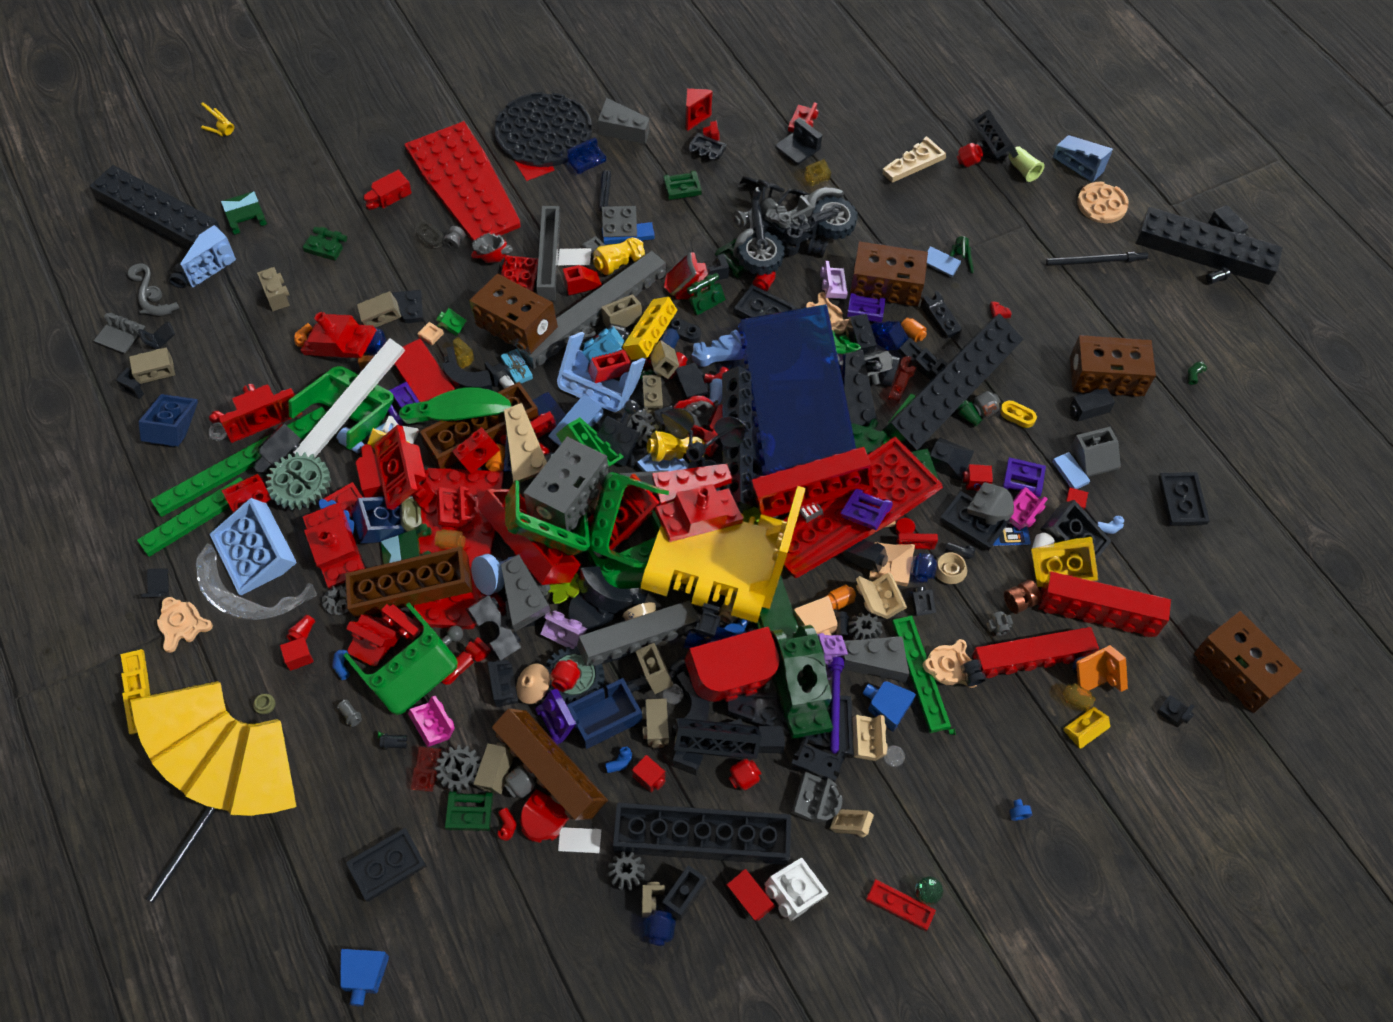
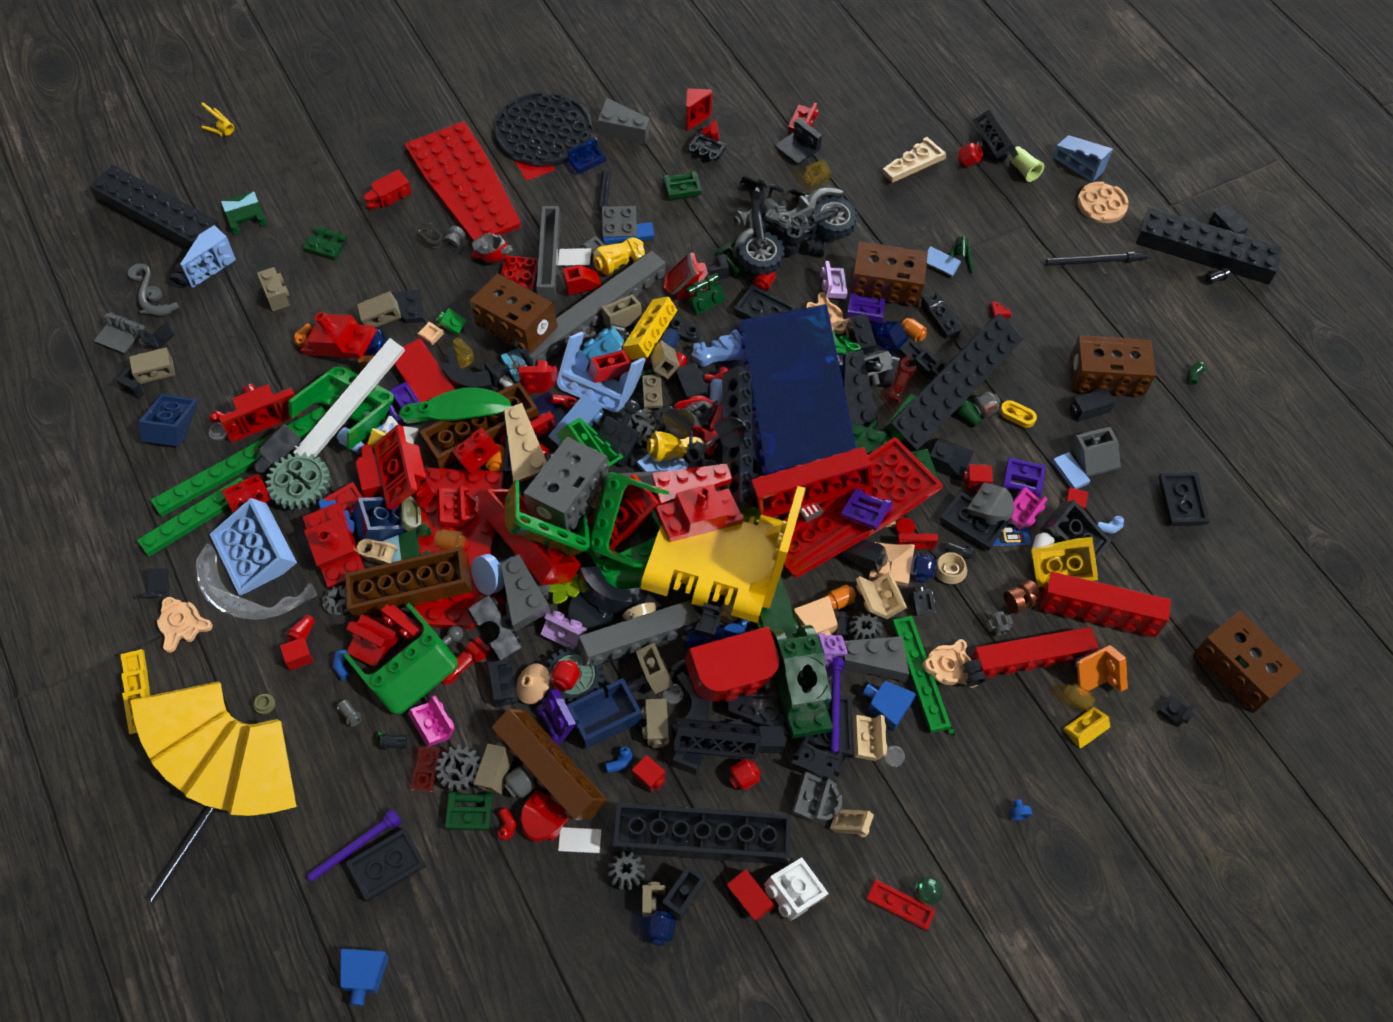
none -> dark purple piece [307,808,402,882]
none -> tan piece [357,539,398,565]
none -> red slope [519,360,557,394]
none -> red arm [550,394,578,409]

